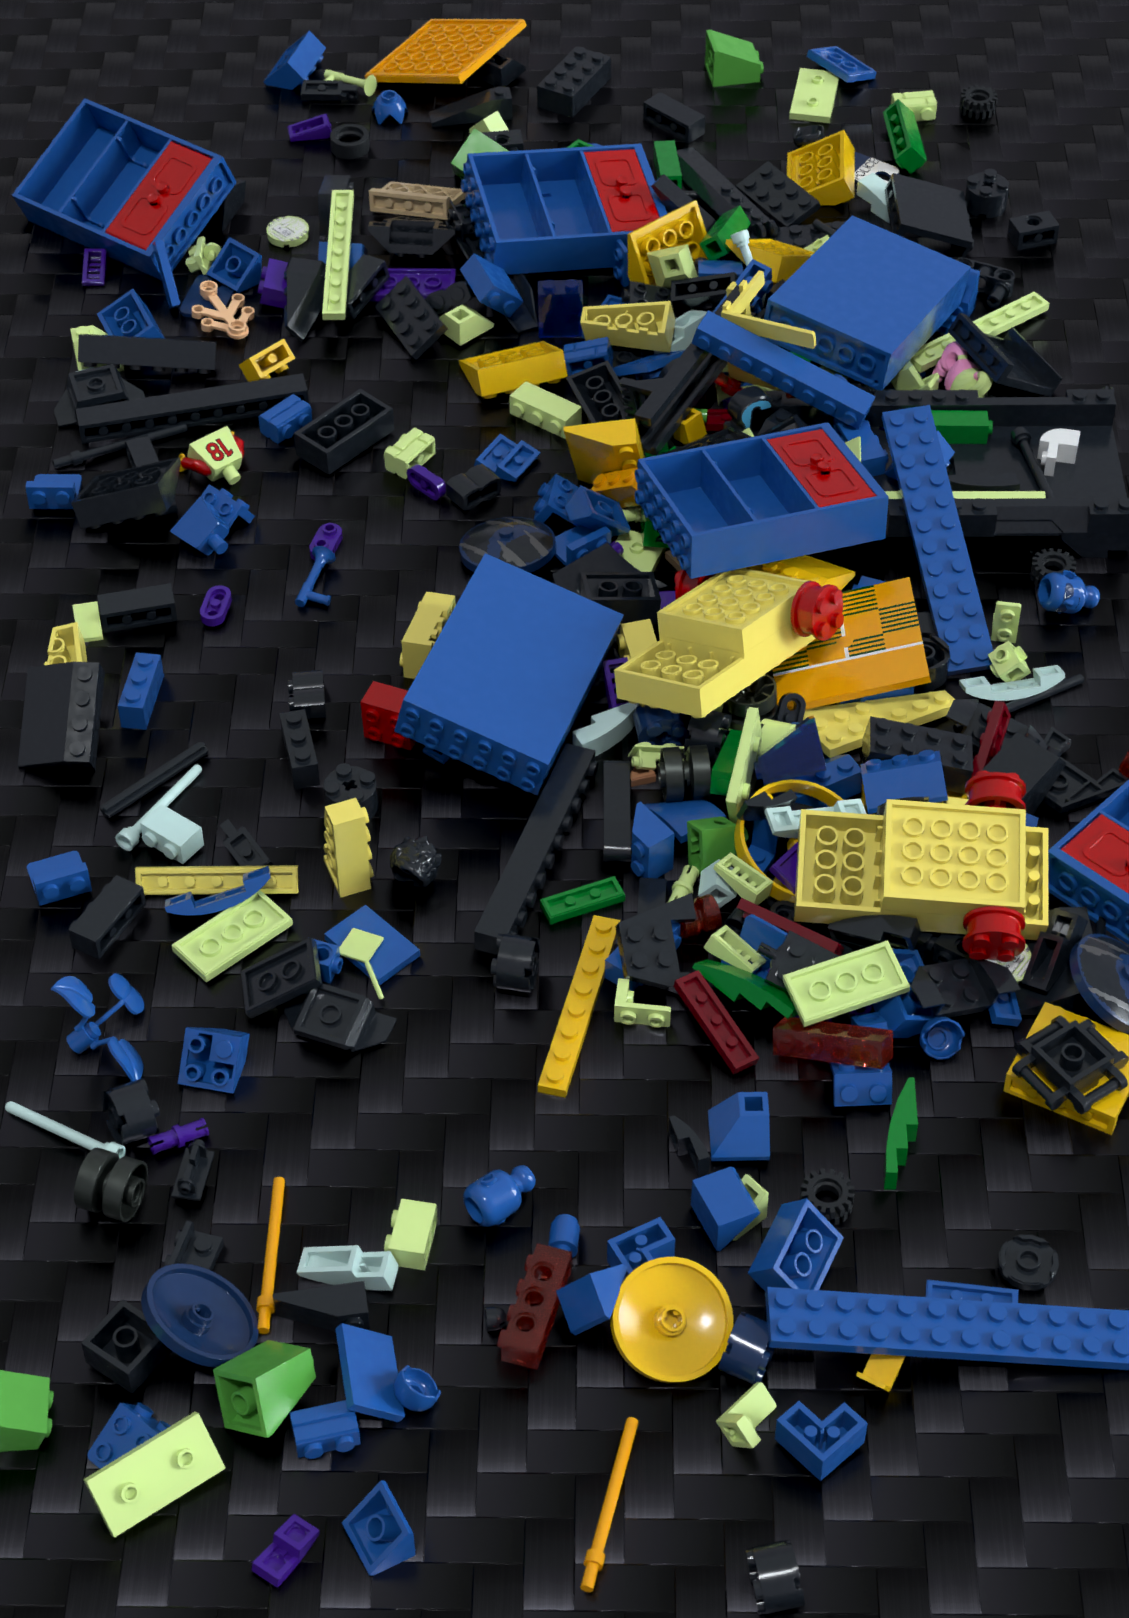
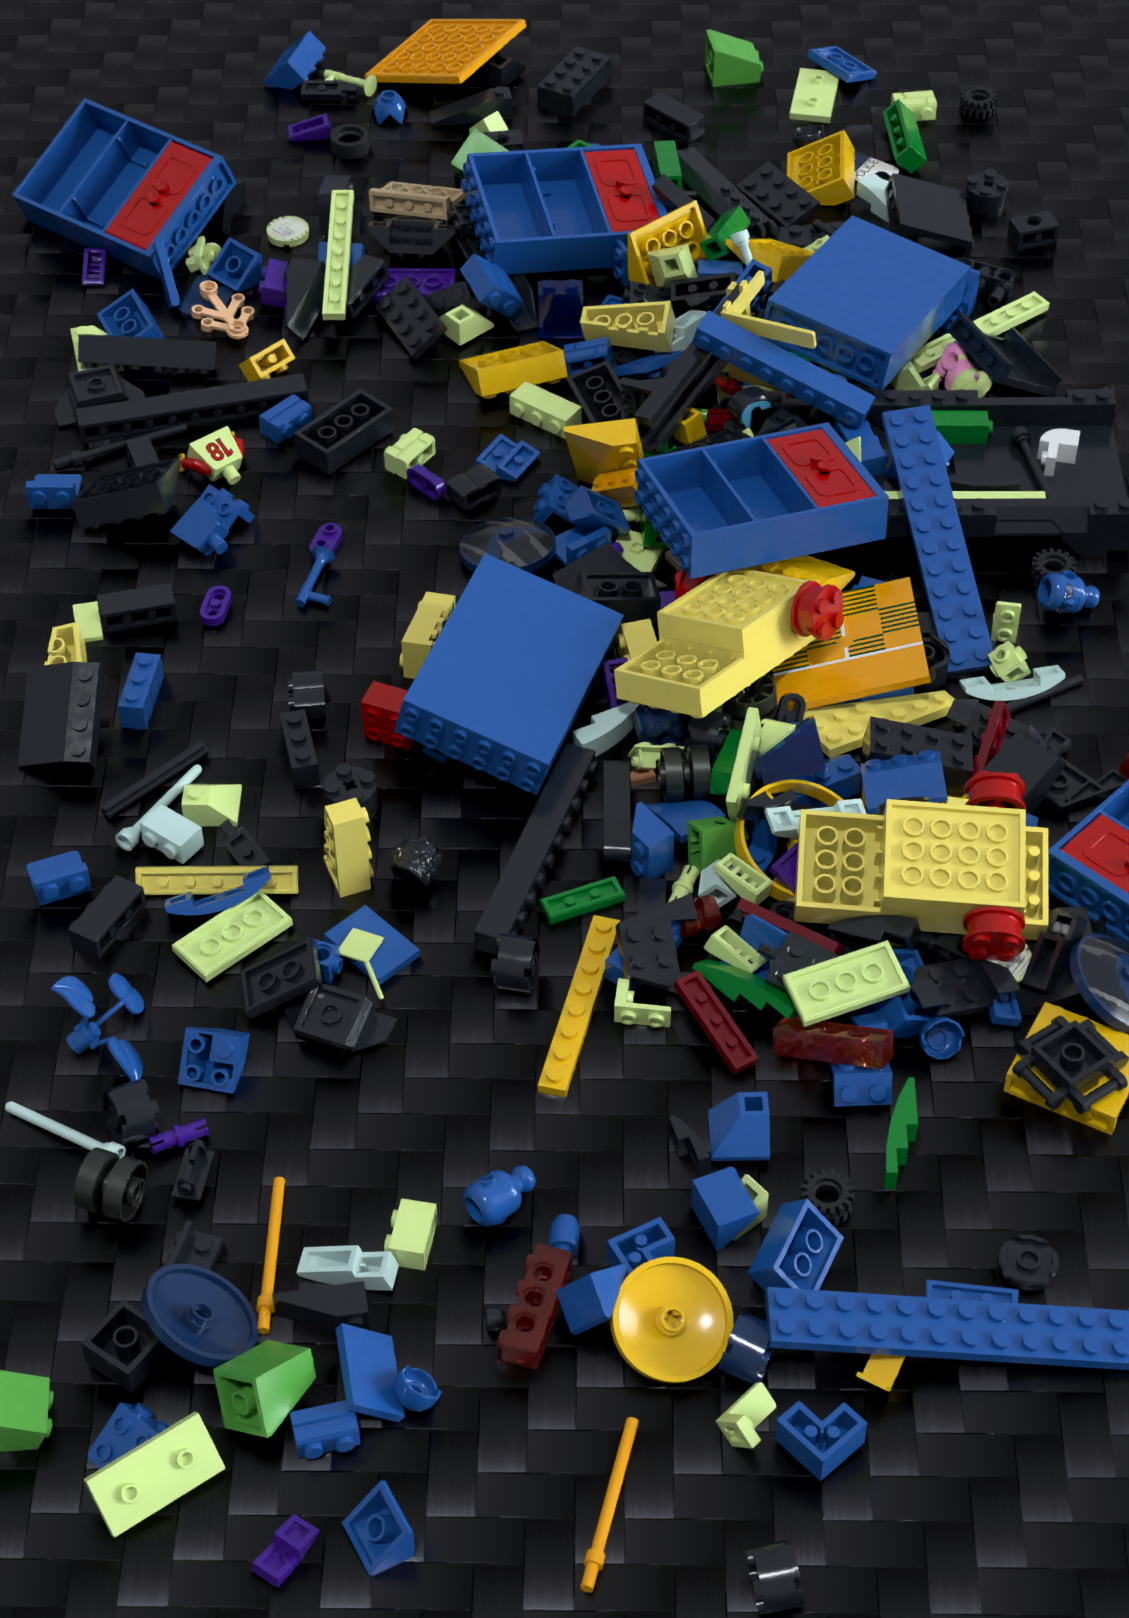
none -> yellowish green slope [181,784,242,827]

